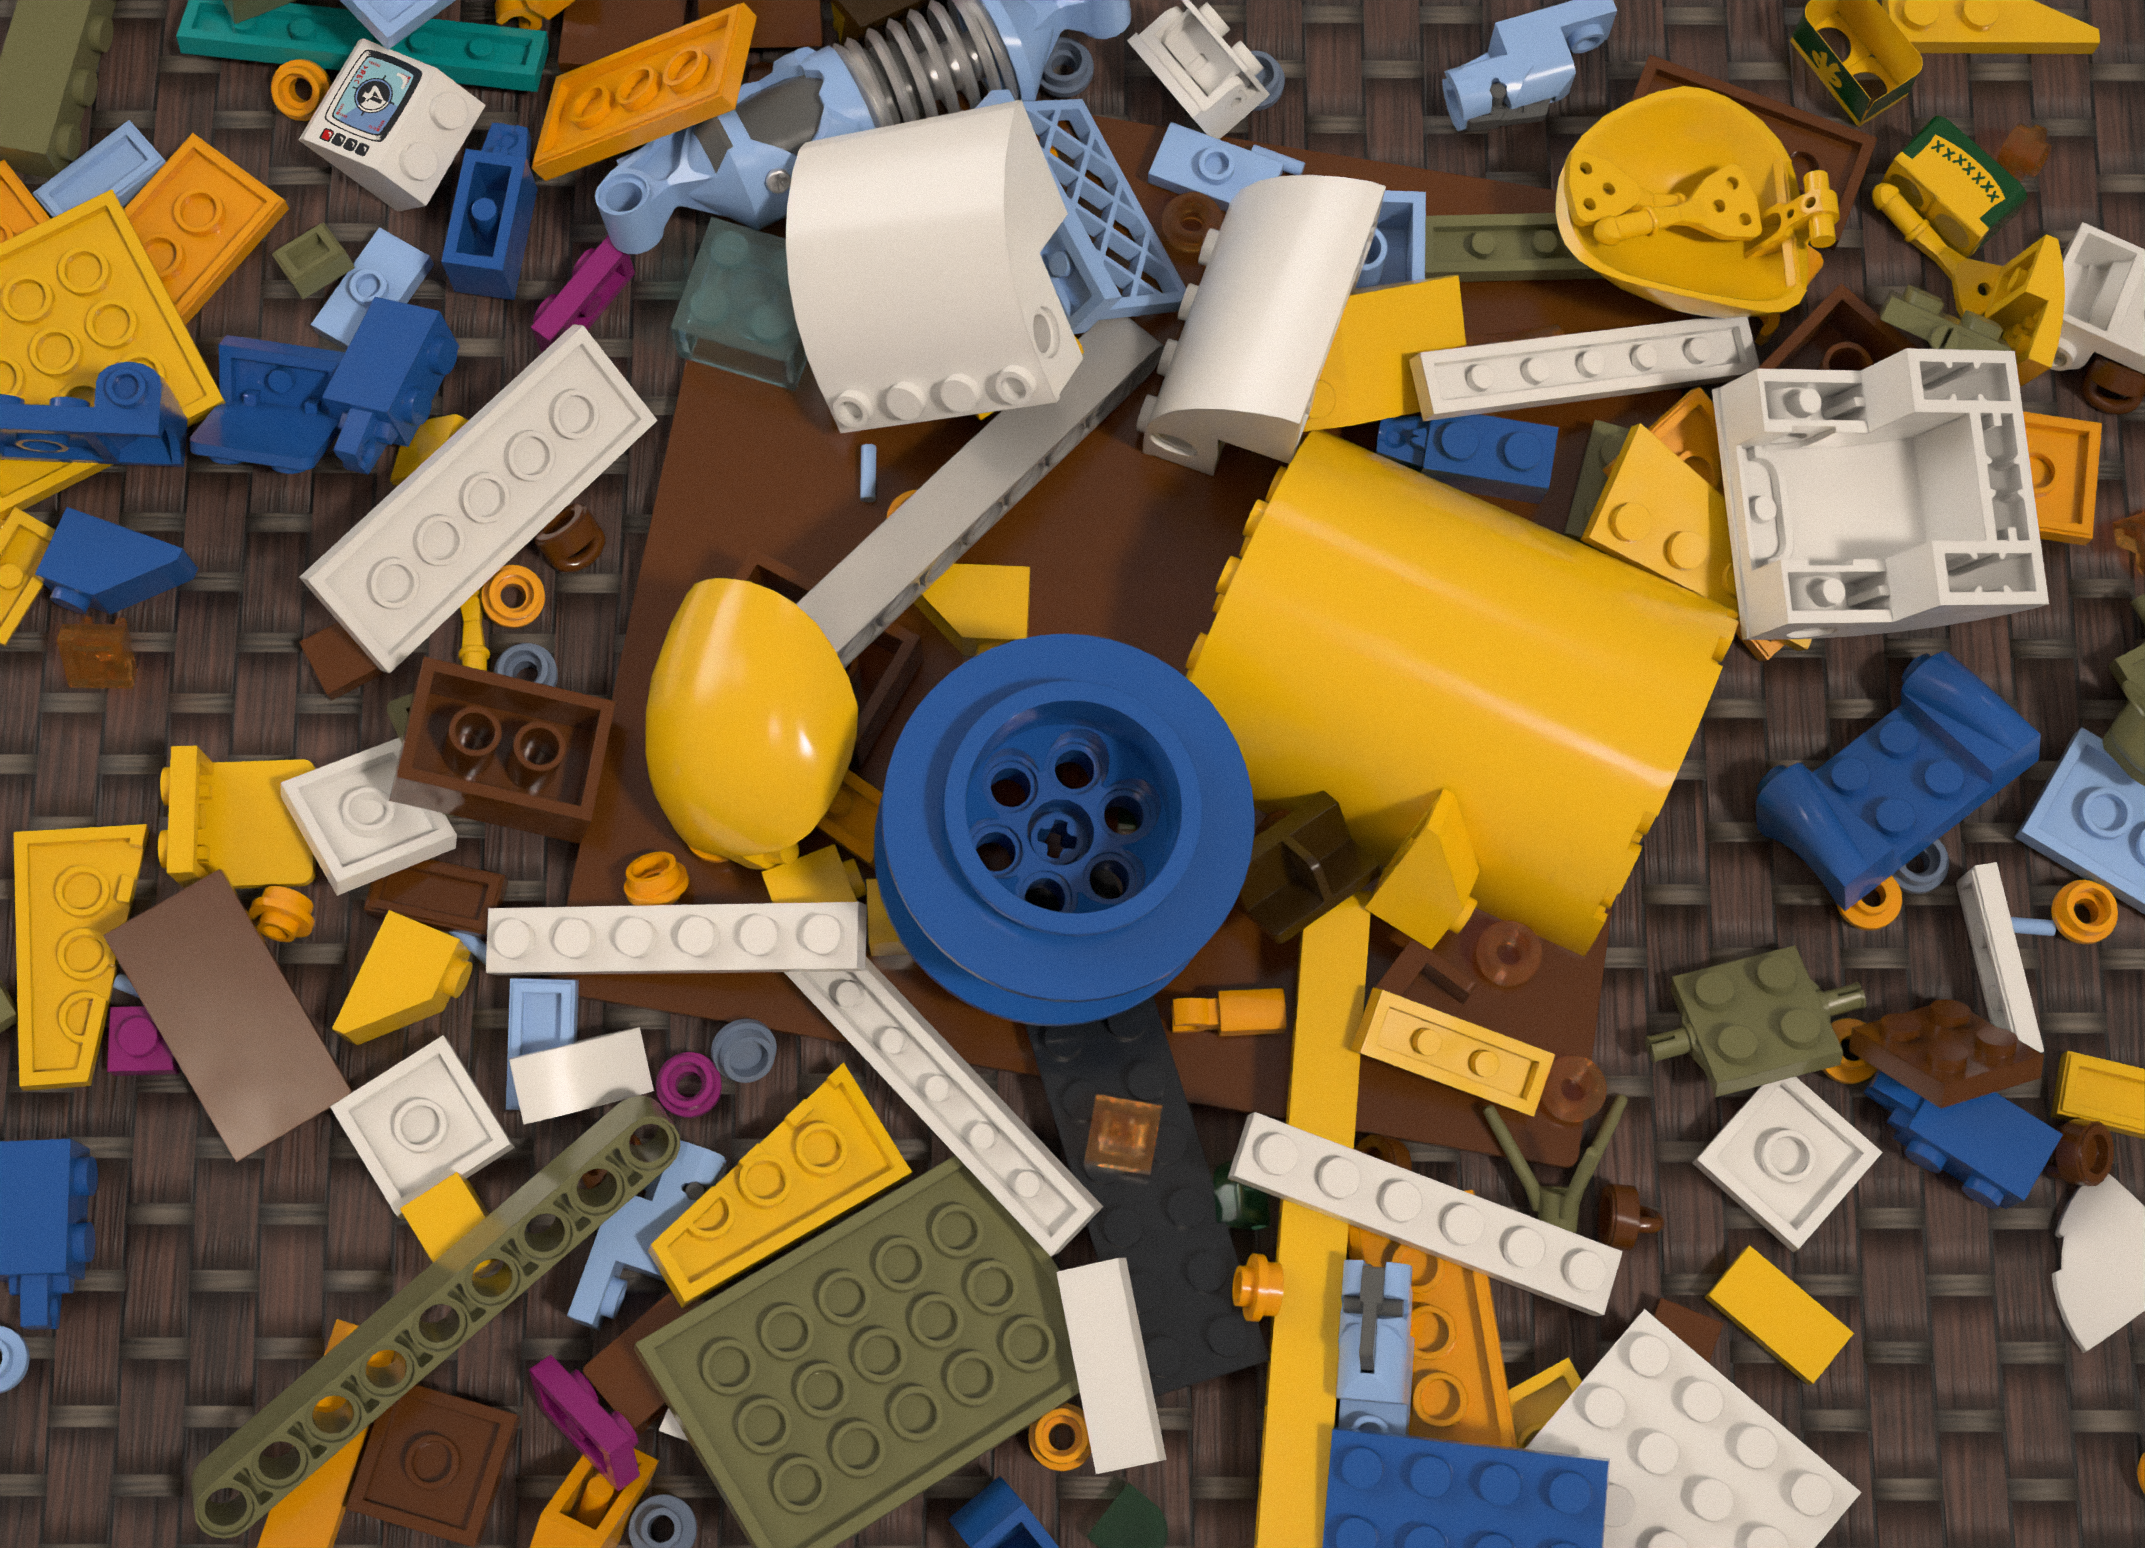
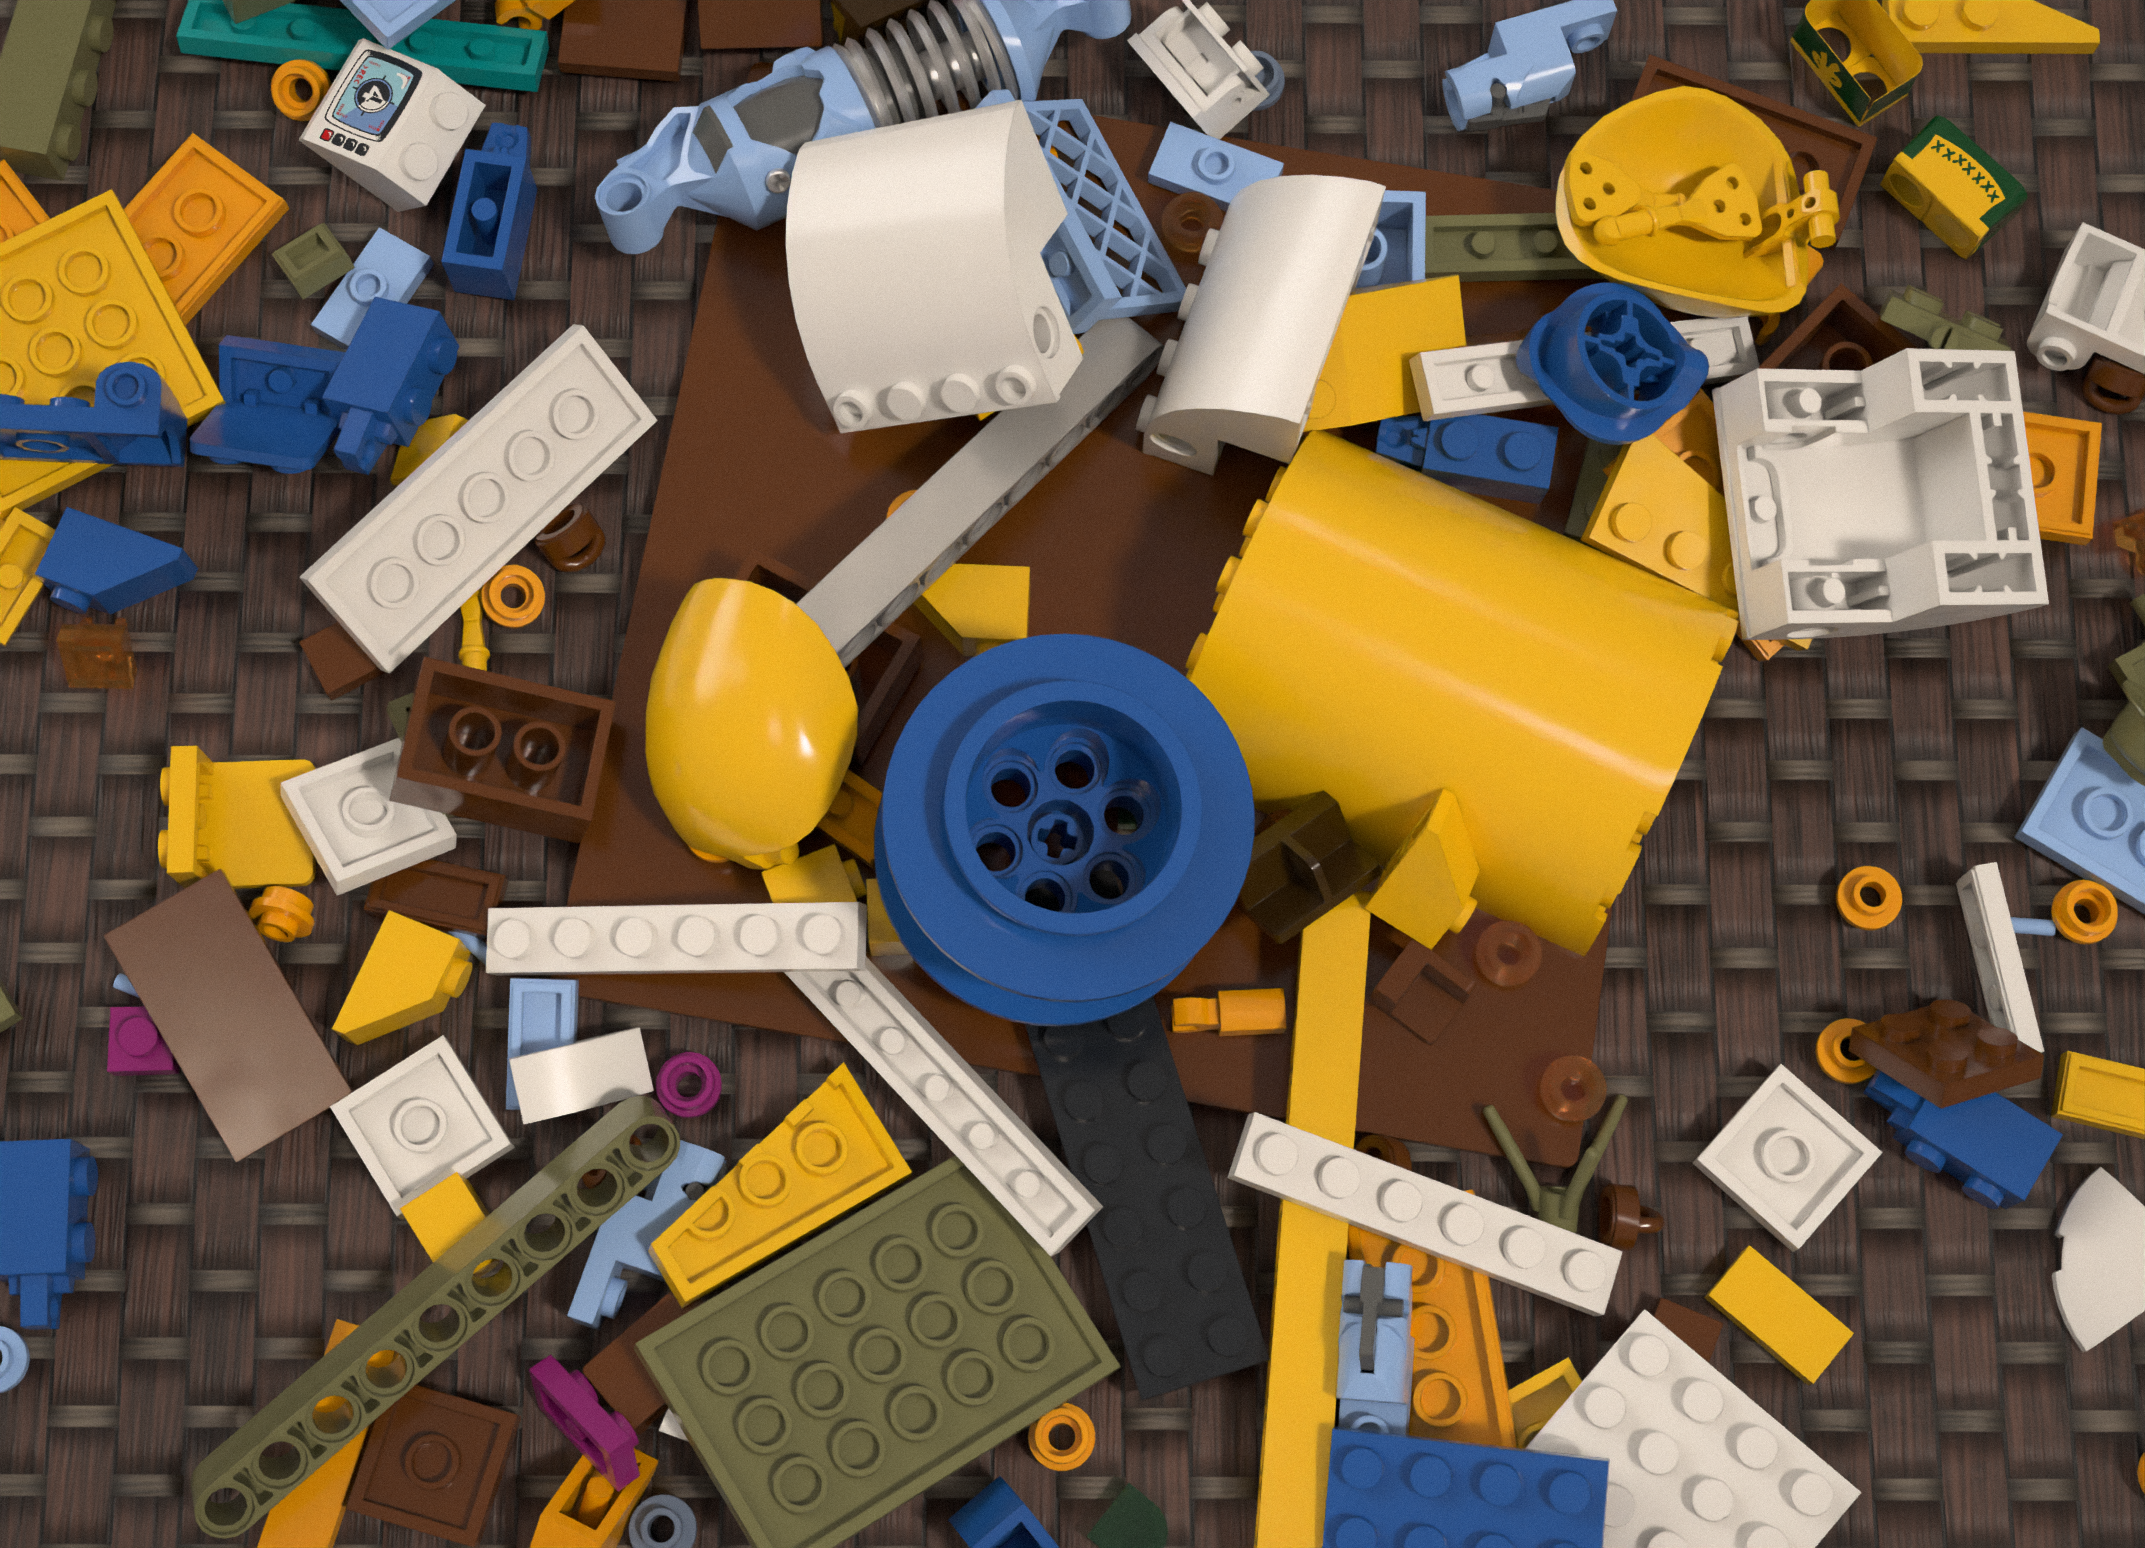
yellow wing [14,824,150,1091] -> none
light blue tile [32,120,166,218] -> none
sand blue plate [494,643,558,687] -> none
magenta plate [531,235,635,353] -> none
light orange tile [532,2,757,181] -> none
light orange plate [624,851,689,906] -> none
clear light blue brick [670,217,807,391] -> none
sand blue plate [711,1019,777,1083] -> none
light blue piece [860,444,877,502] -> none
sand blue plate [1039,37,1094,97] -> none
white tile [1056,1258,1167,1474] -> none
clear orange tile [1084,1095,1162,1175] -> none
clear green tile [1213,1160,1270,1231] -> none
light orange plate [1232,1253,1284,1322] -> none
light blue piece [1251,144,1305,175] -> none
yellow plate [1351,987,1555,1117] -> none
olive plate [1645,945,1866,1097] -> none
blue piece [1755,651,2041,911] -> none
yellow piece [1872,183,2003,319] -> none
sand blue plate [1892,839,1949,894] -> none
yellow slope [1984,234,2065,387] -> none
clear orange plate [1997,123,2052,182] -> none
reddish brown tile [2044,1119,2114,1186] -> none
none -> blue piece [1516,283,1709,445]

